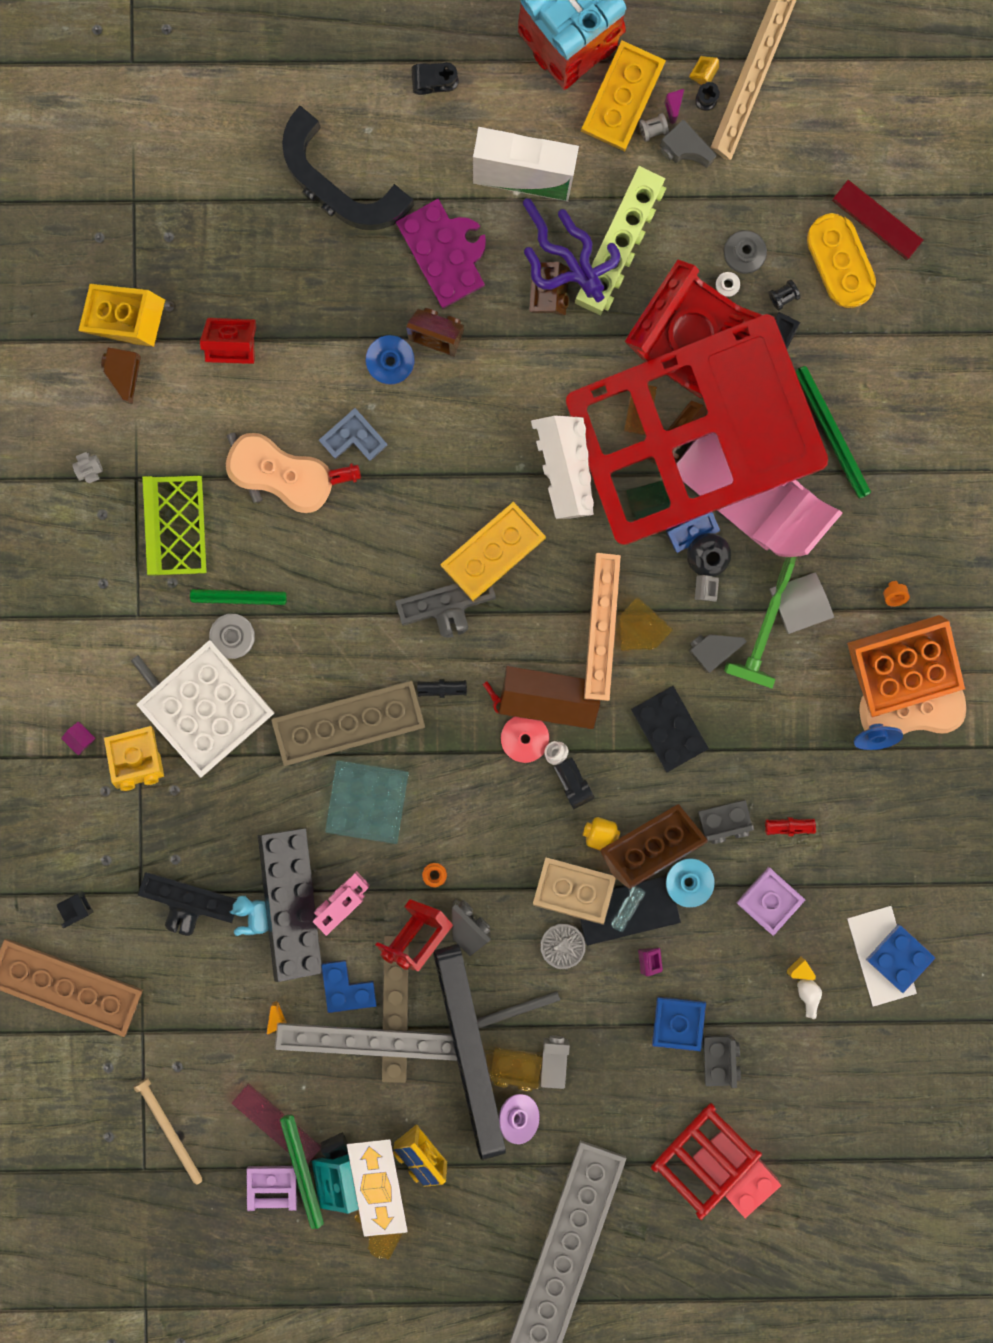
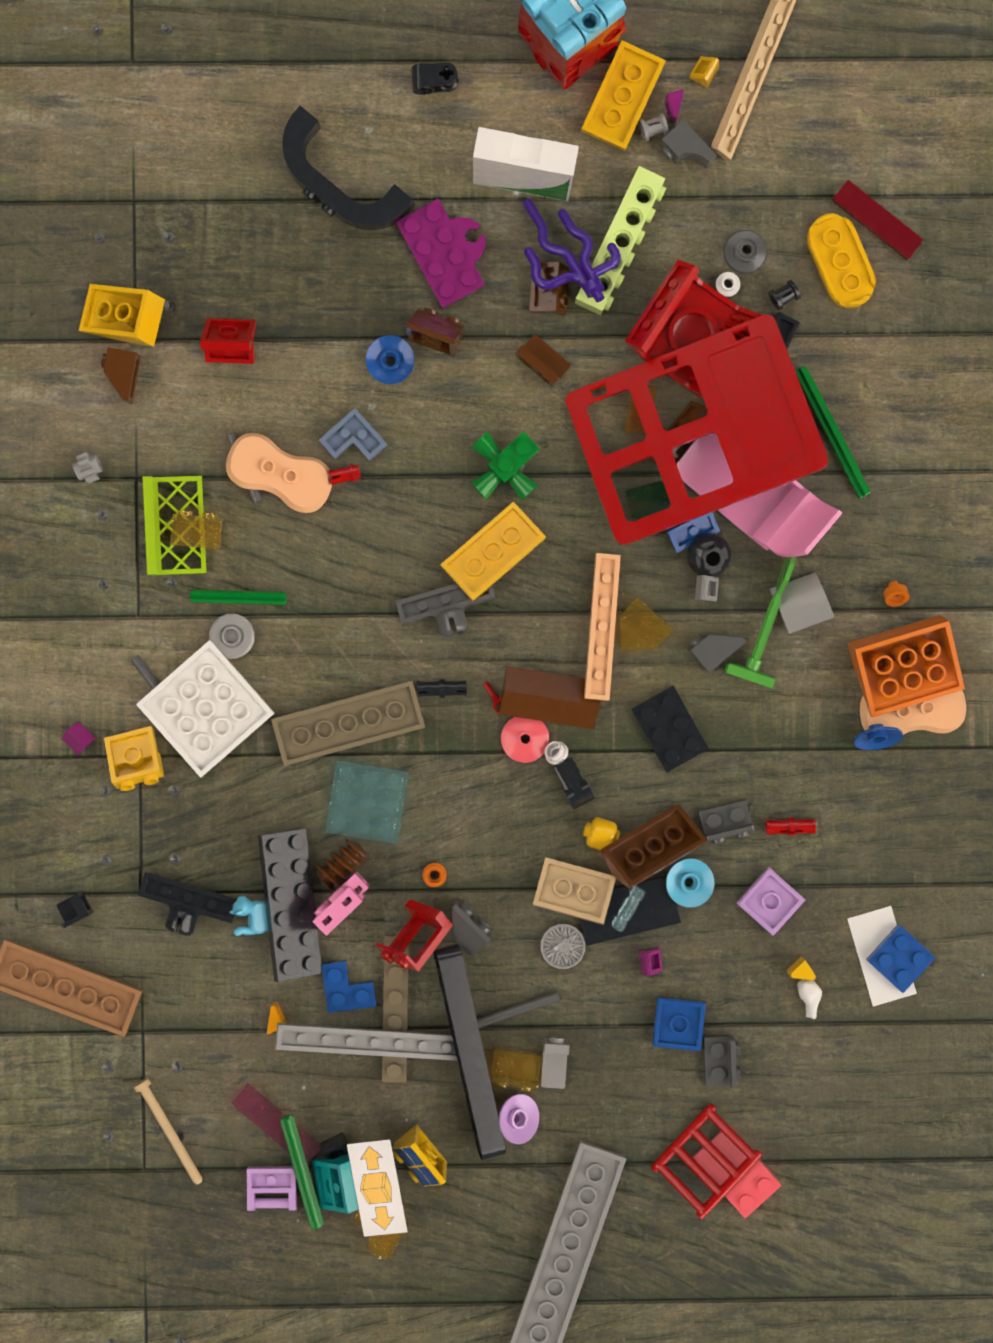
white wedge [531,416,594,519] -> none
black bush [695,82,720,111] -> none
none -> clear yellow bracket [170,510,223,550]
none -> reddish brown piece [316,838,370,891]
none -> green brick [470,431,540,501]
none -> reddish brown panel [516,335,570,388]

